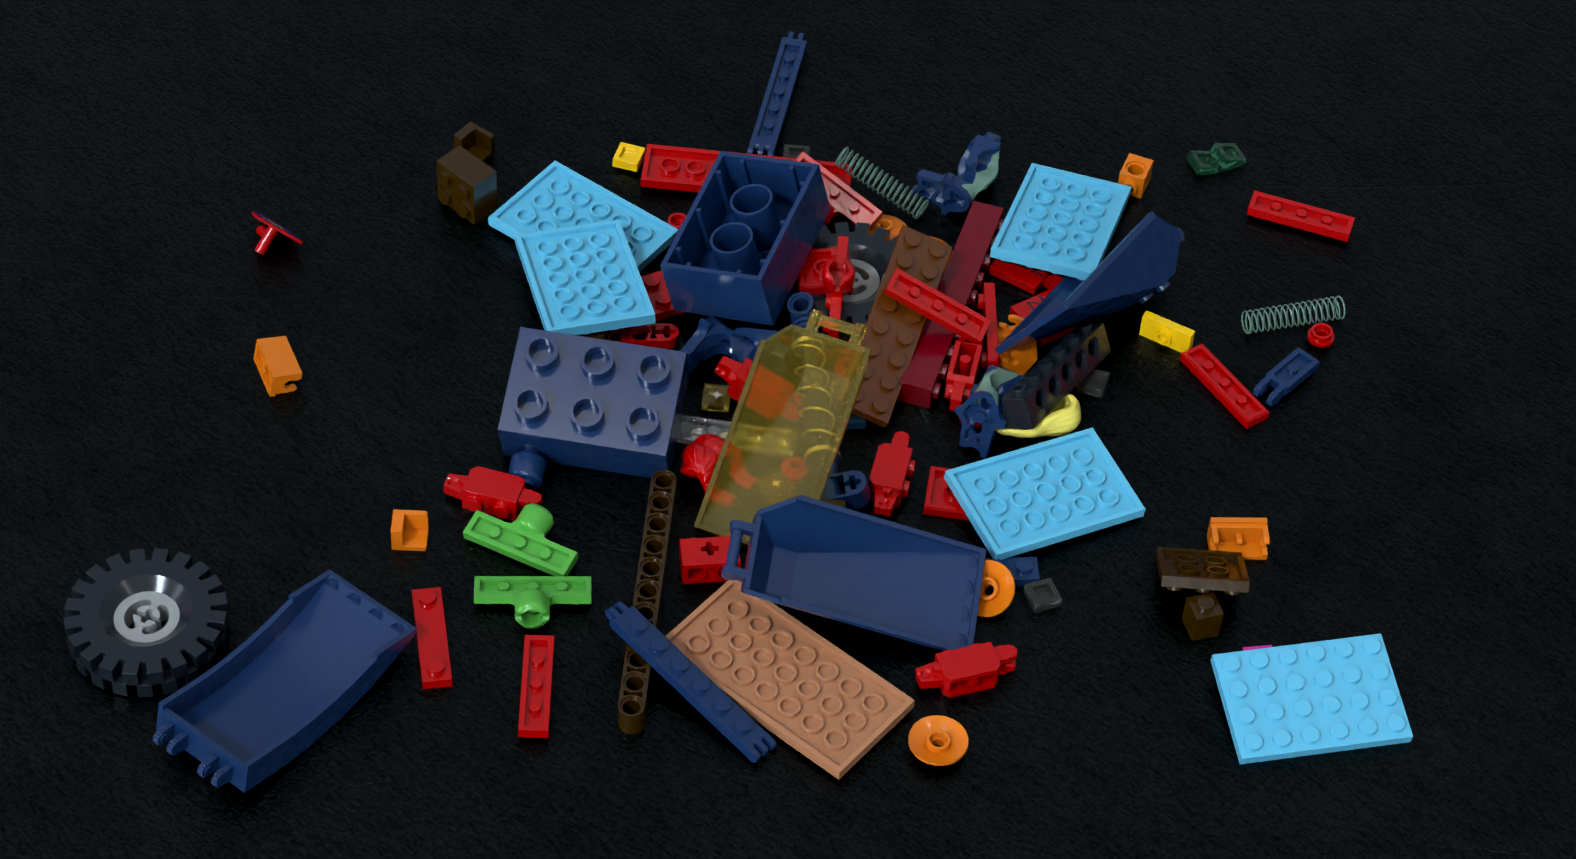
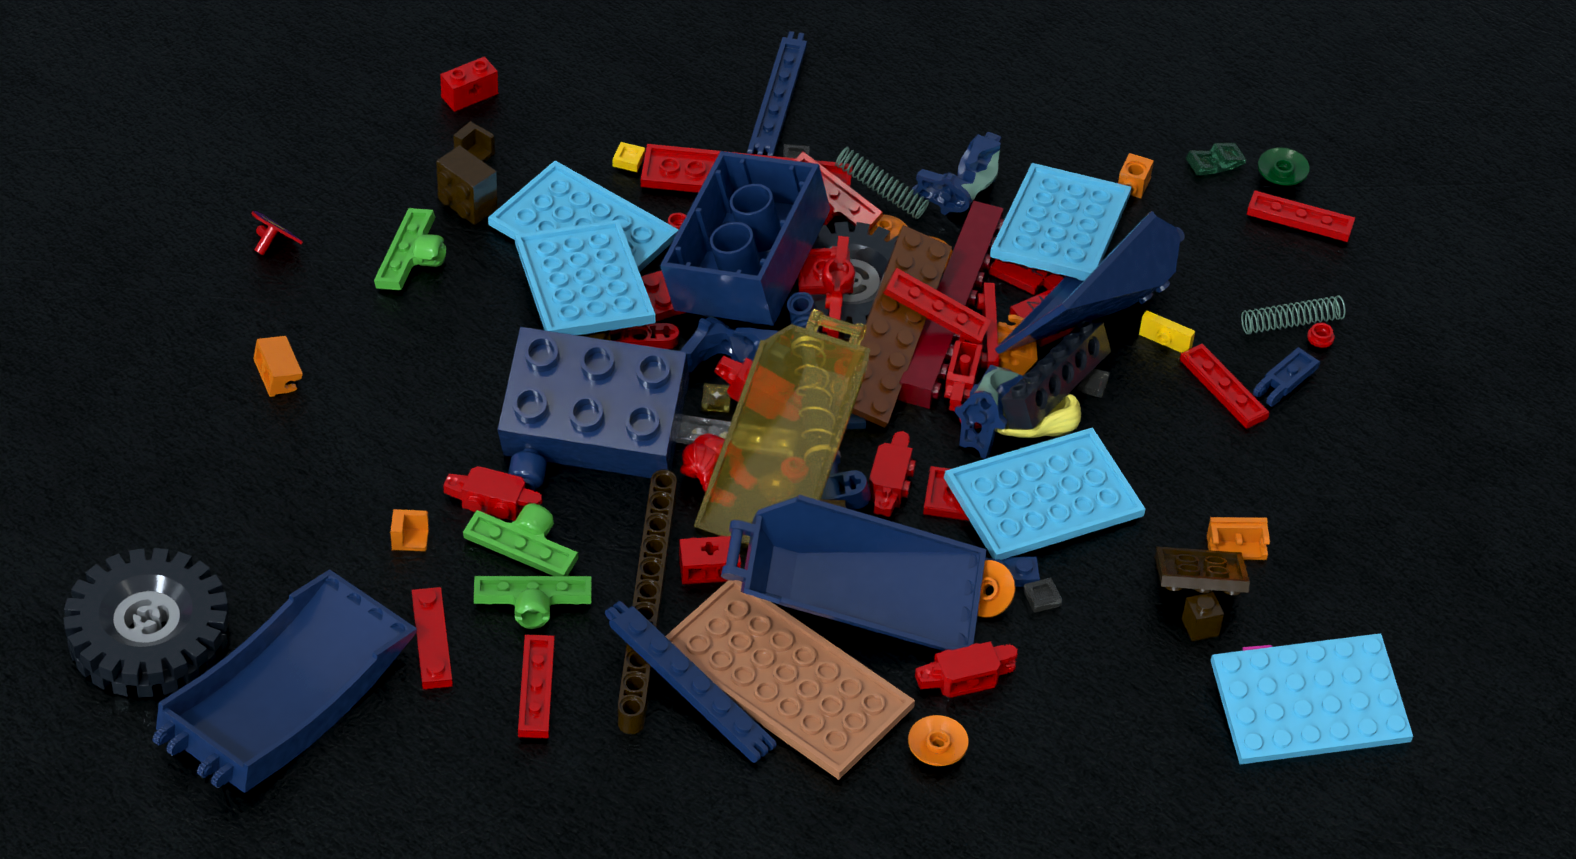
none -> bright green plate [374,208,446,290]
none -> red brick [440,56,498,112]
none -> dark green dish [1258,148,1310,185]

